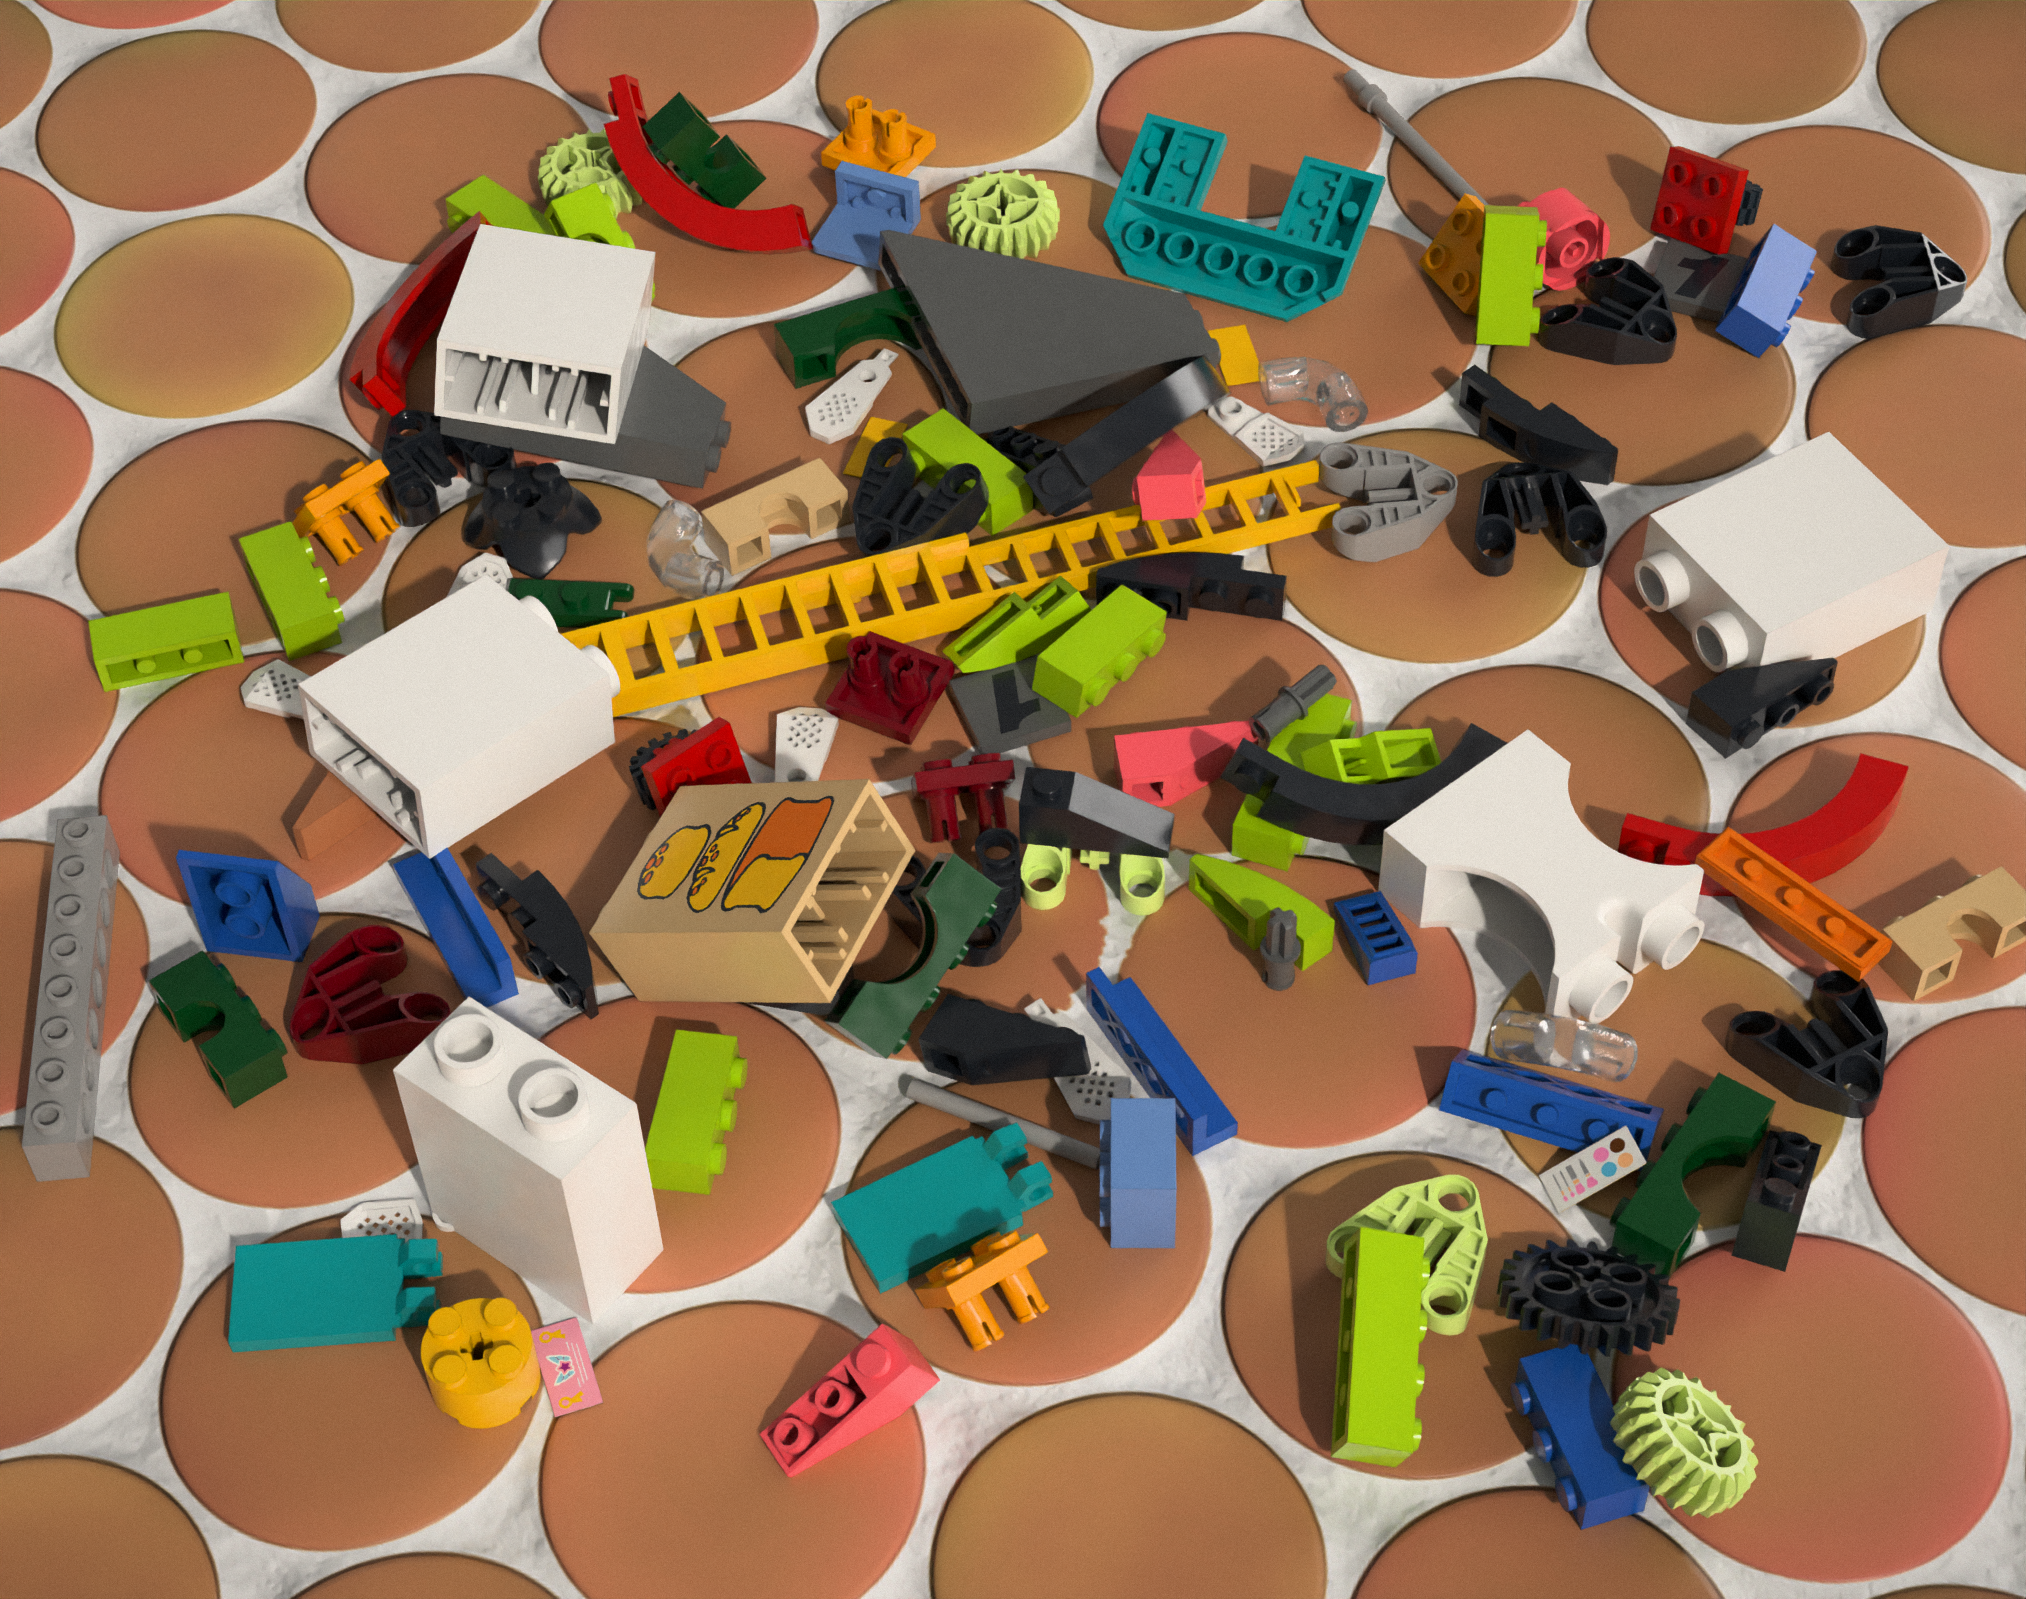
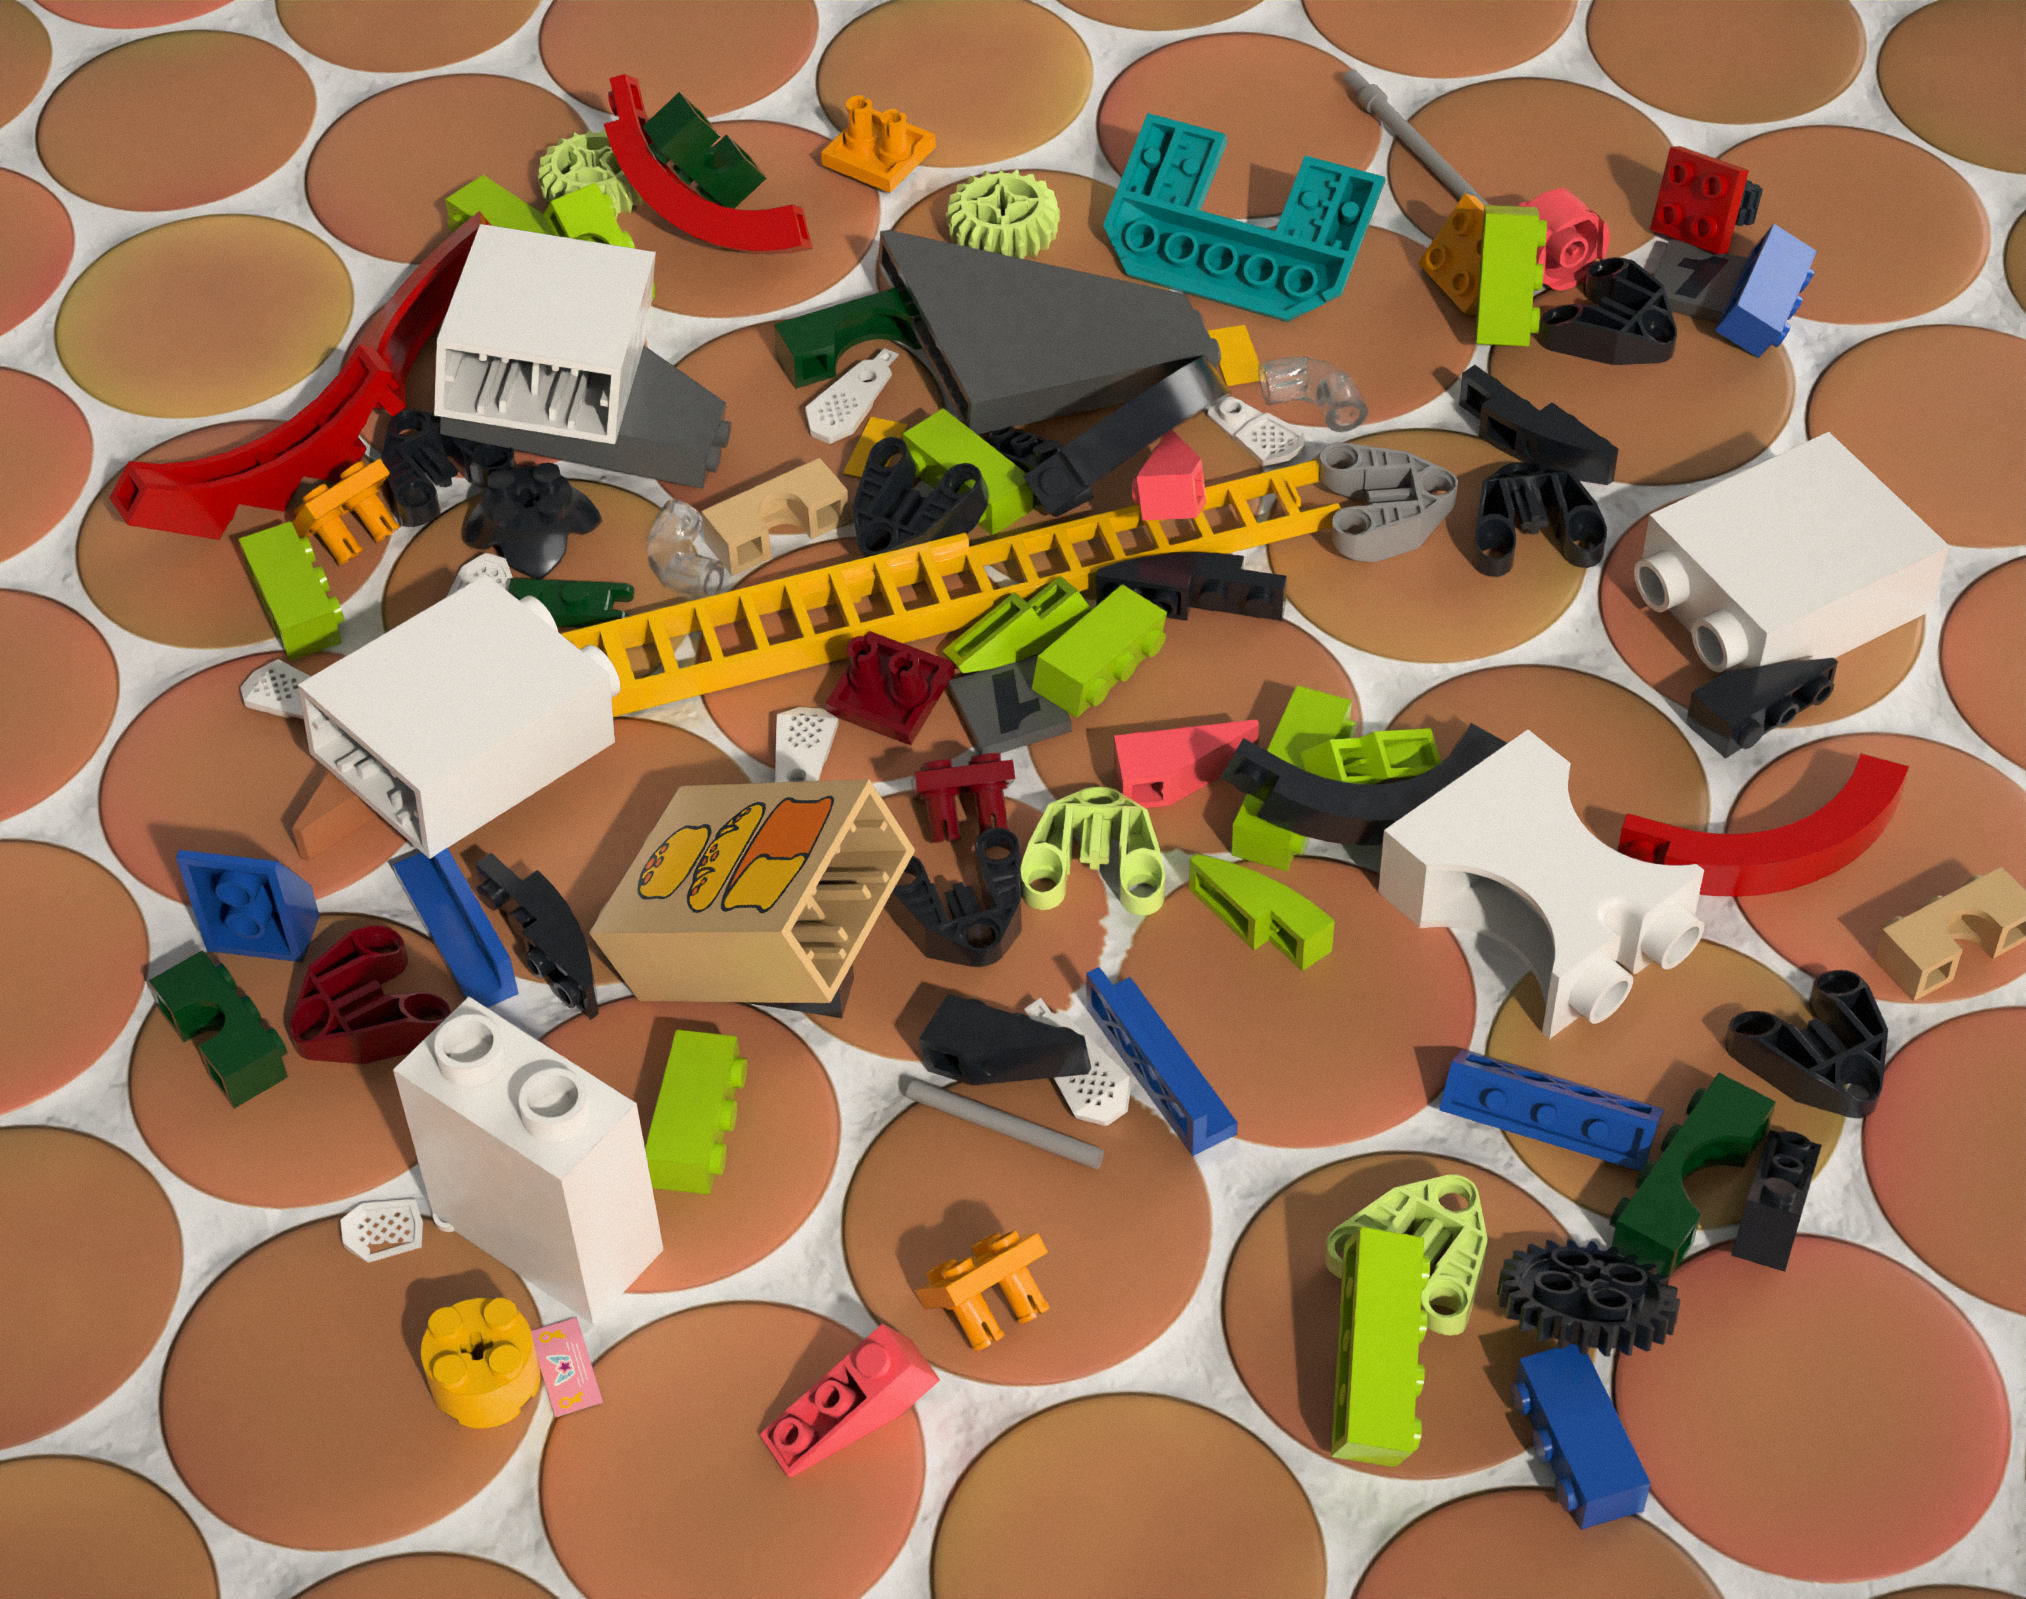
light grey brick [22,815,120,1182] -> none
lime brick [88,592,244,692] -> none
teal tile [228,1234,443,1353] -> none
red plate [629,717,752,818] -> none
medium blue bracket [812,161,921,271] -> none
dark green arch [824,853,1002,1059] -> none
teal tile [831,1122,1053,1294] -> none
black slope [1019,767,1175,859] -> none
medium blue brick [1100,1098,1177,1248] -> none
dark grey axle [1249,664,1337,743] -> none
dark grey axle [1260,907,1301,991] -> none
blue slope [1333,891,1418,985] -> none
clear cylinder [1490,1010,1638,1083] -> none
white sticker [1539,1126,1647,1214] -> none
yellowish green gear [1610,1367,1758,1518] -> none
orange tile [1695,827,1893,982] -> none
black connector [1831,225,1967,339] -> none
none -> red arch [109,344,393,540]

